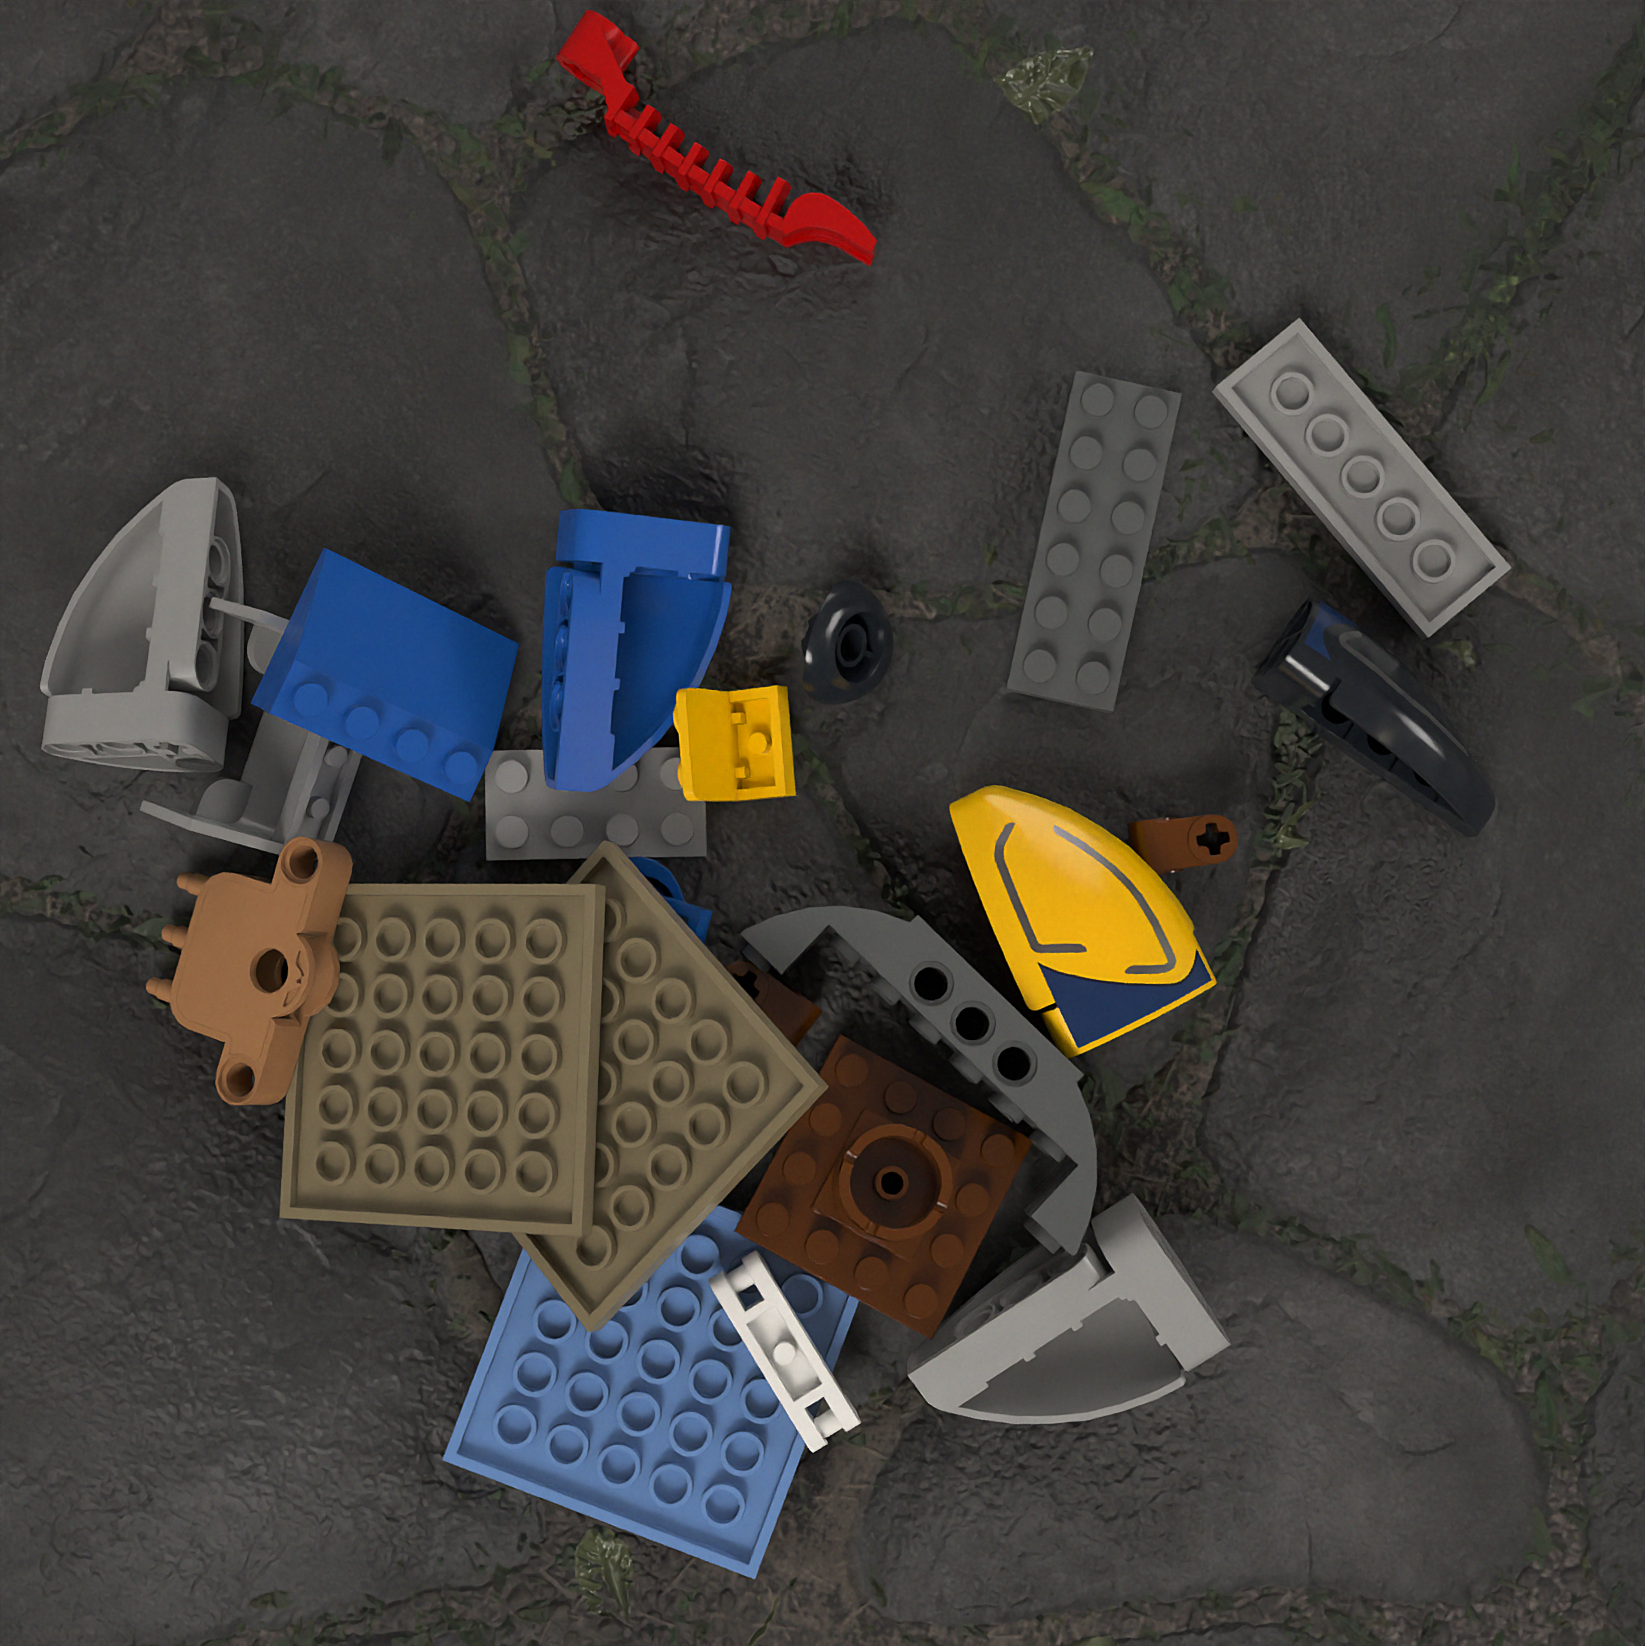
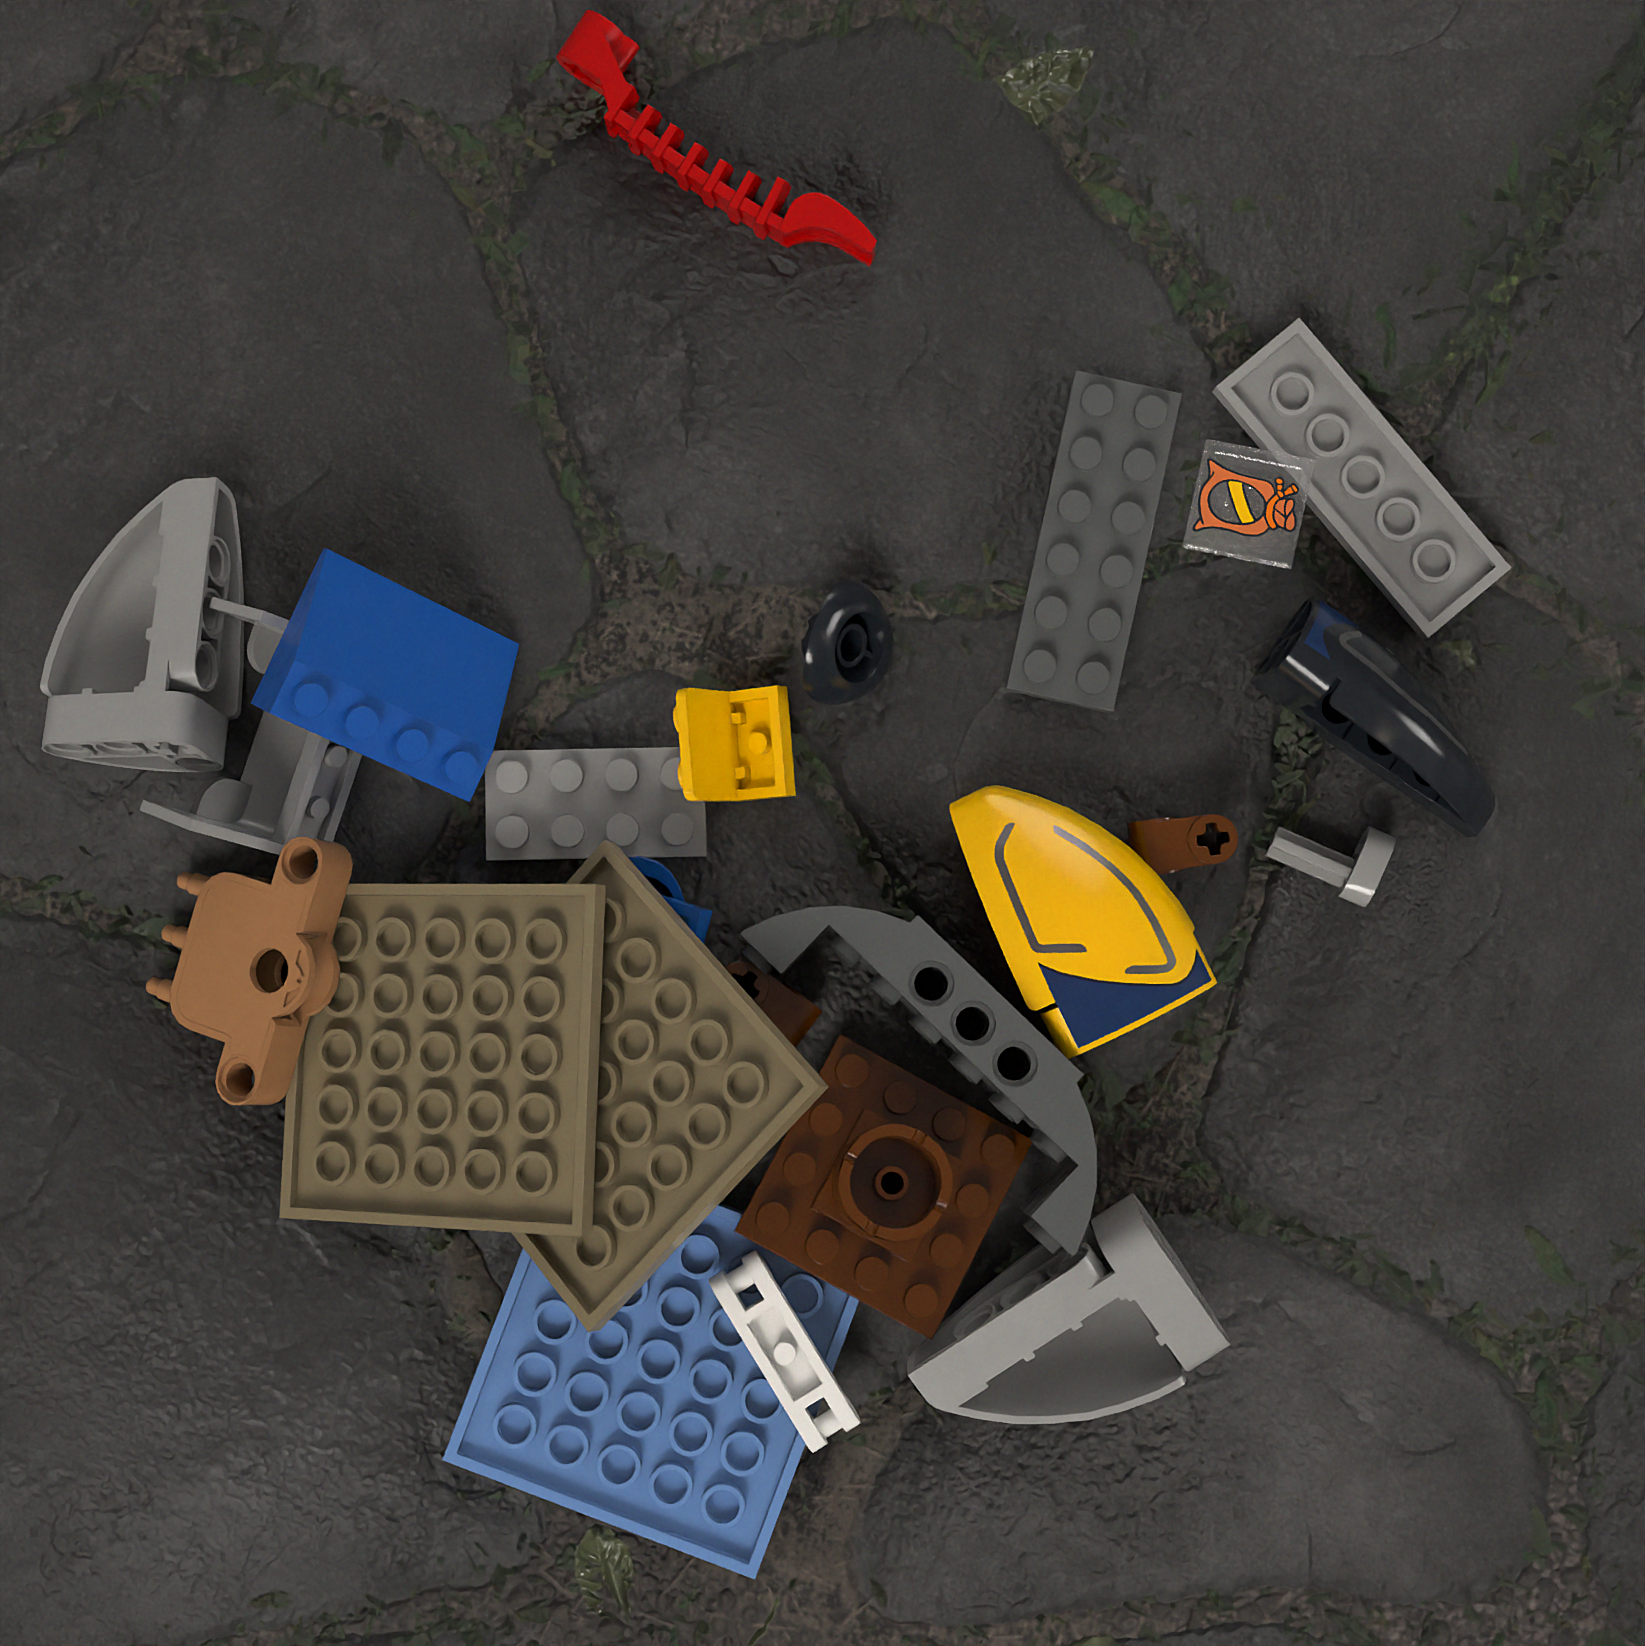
blue panel [541,509,732,792] -> none
none -> clear tile [1182,439,1316,569]
none -> light grey piece [1265,826,1396,907]

